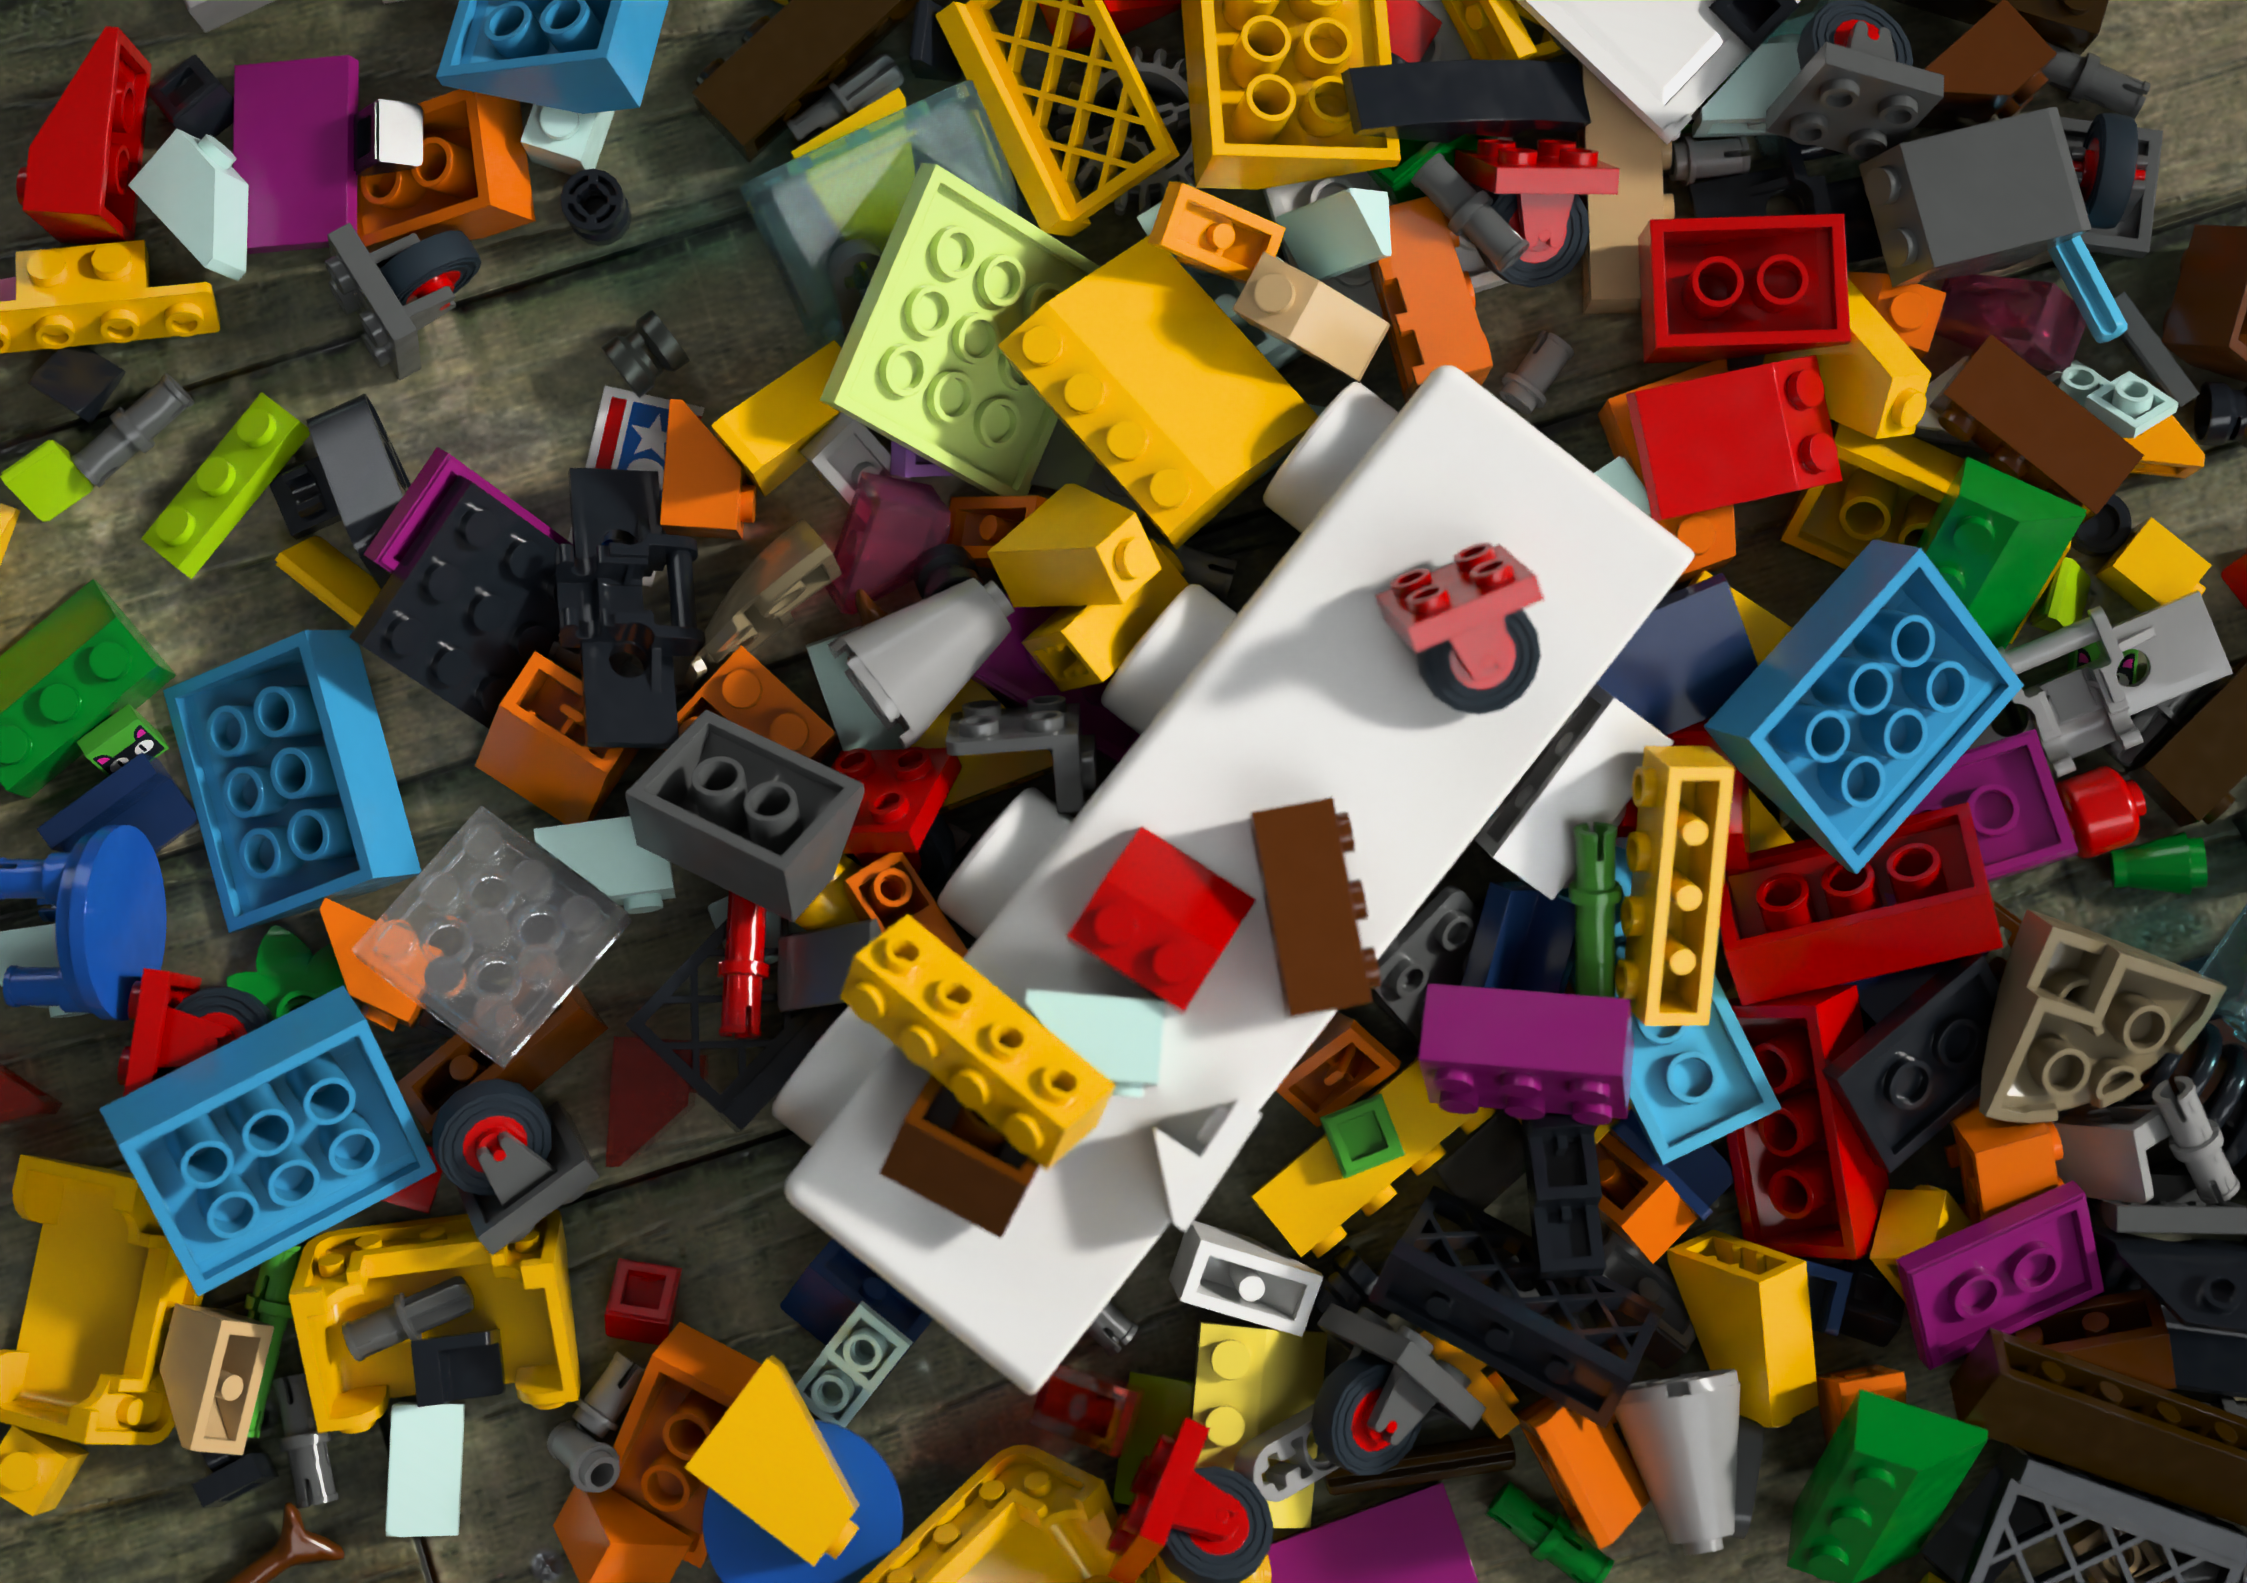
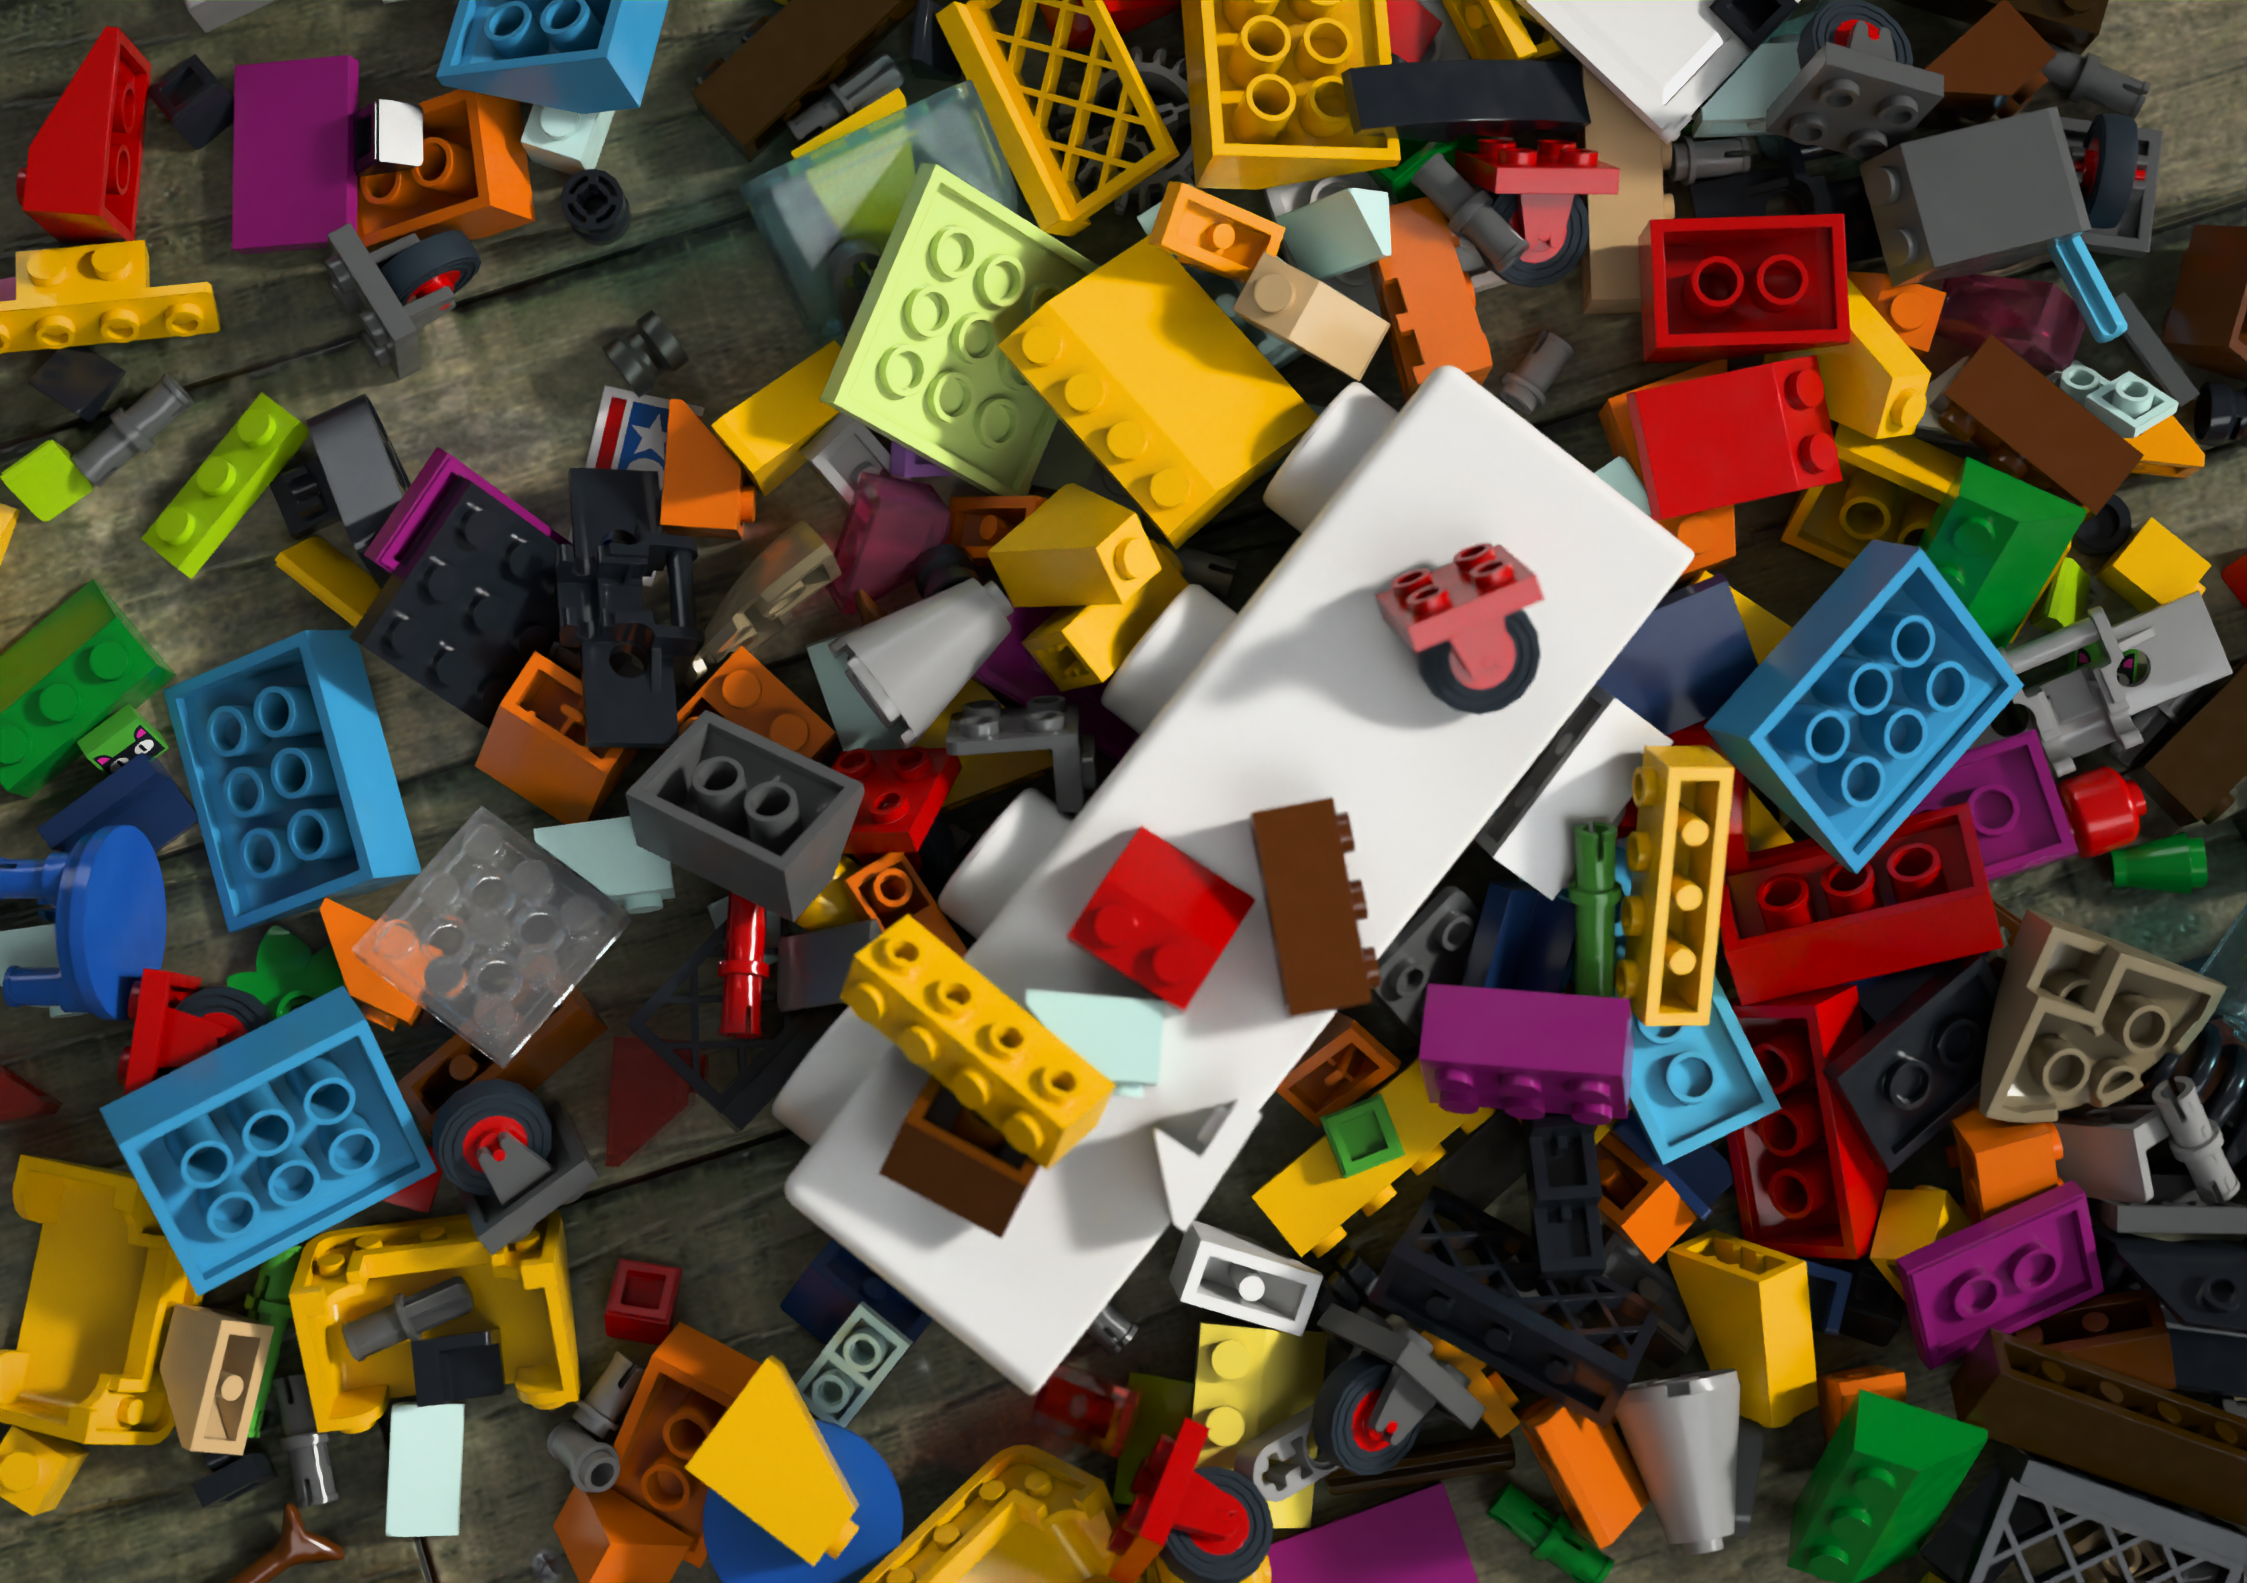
light aqua slope [128,129,249,281] -> none

